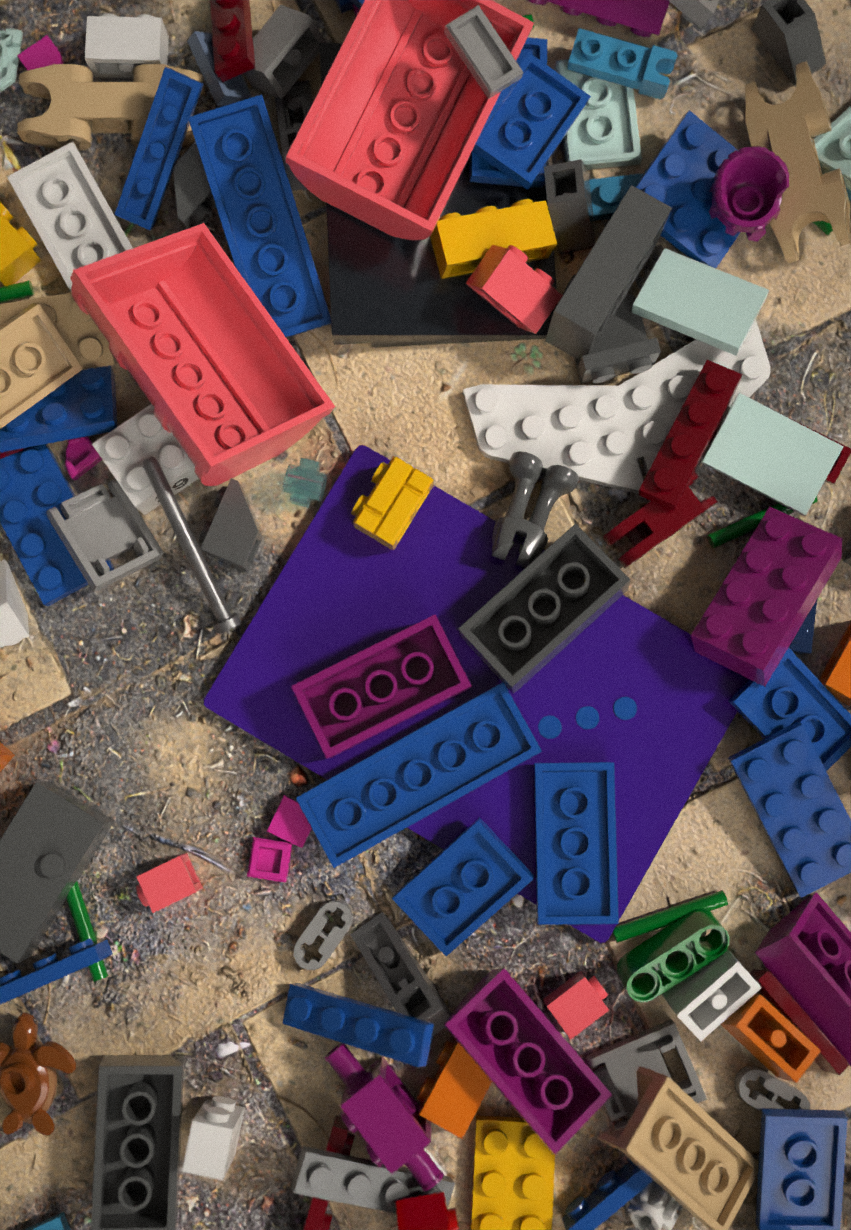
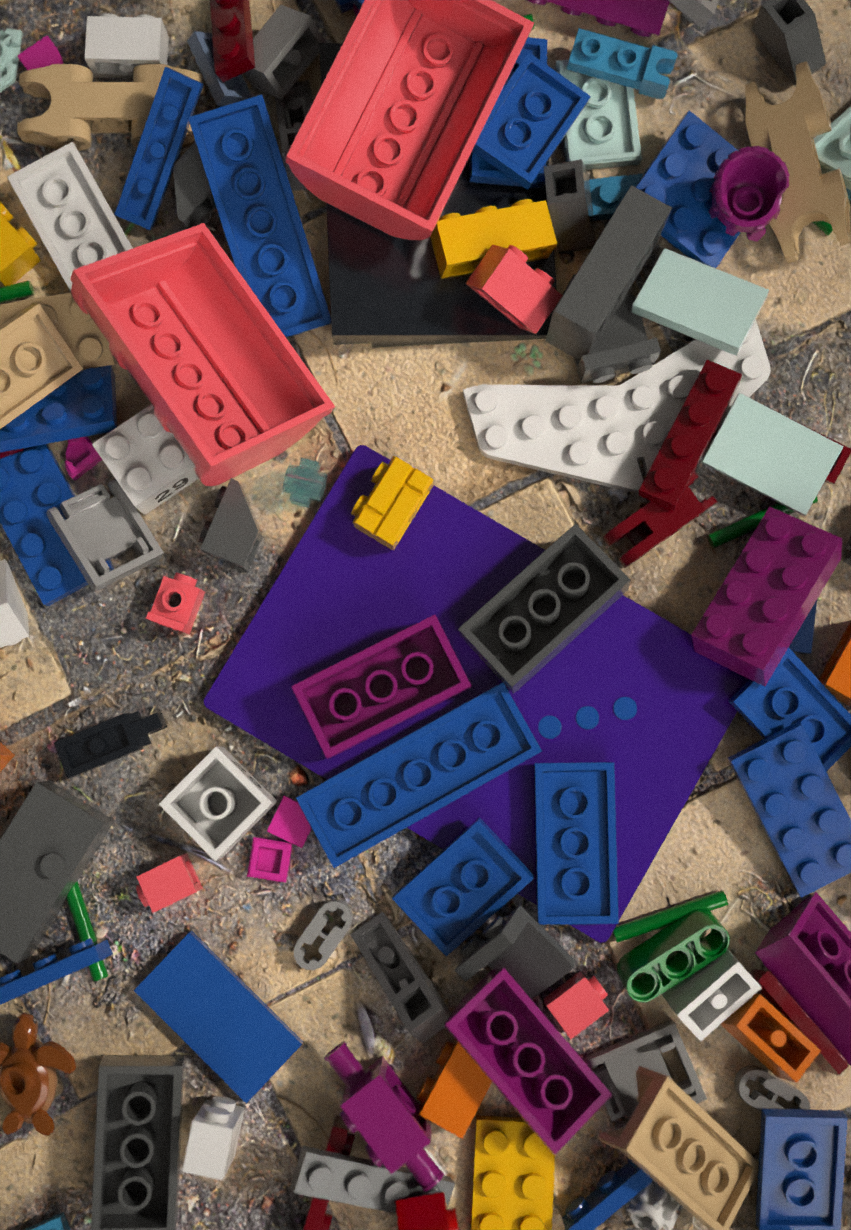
flat silver bar [143,456,241,634] -> none
blue plate [282,983,434,1067] -> none
light grey tile [444,5,524,99] -> none
dark grey piece [492,451,579,568] -> none
none -> black hinge [54,711,168,779]
none -> blue tile [134,931,303,1104]
none -> coral brick [146,572,205,635]
none -> white brick [159,746,278,861]
none -> dark grey bracket [454,905,575,1000]

